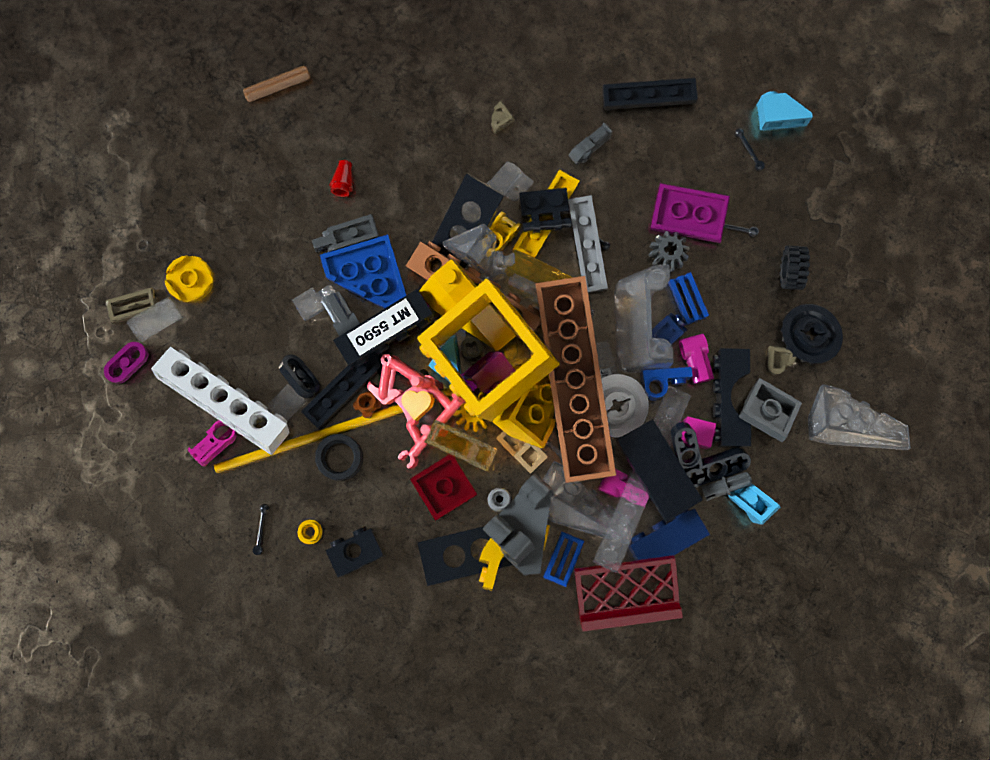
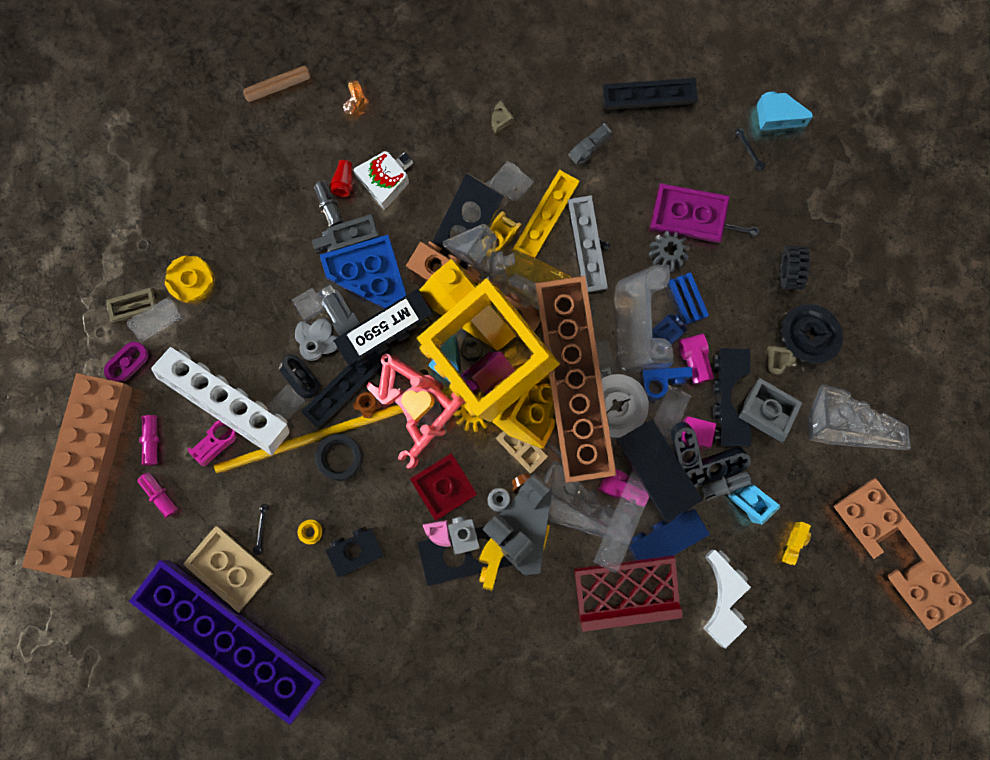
clear yellow slope [424,419,497,472] -> none
black plate [519,188,571,234] -> none
blue tile [543,531,584,587] -> none
none -> nougat brick [22,373,133,578]
none -> dark purple brick [129,560,326,725]
none -> dark pink axle [137,472,178,518]
none -> dark pink pin [139,415,160,466]
none -> tan plate [183,526,274,613]
none -> light grey plate [295,318,338,361]
none -> dark grey axle [314,181,344,227]
none -> clear orange arm [343,80,365,115]
none -> white torso [353,151,413,210]
none -> bright pink tile [423,520,451,547]
none -> light grey brick [448,516,480,555]
none -> dark orange plate [512,473,531,493]
none -> white arch [703,550,751,648]
none -> yellow plate [782,522,811,565]
none -> nougat plate [834,477,972,630]

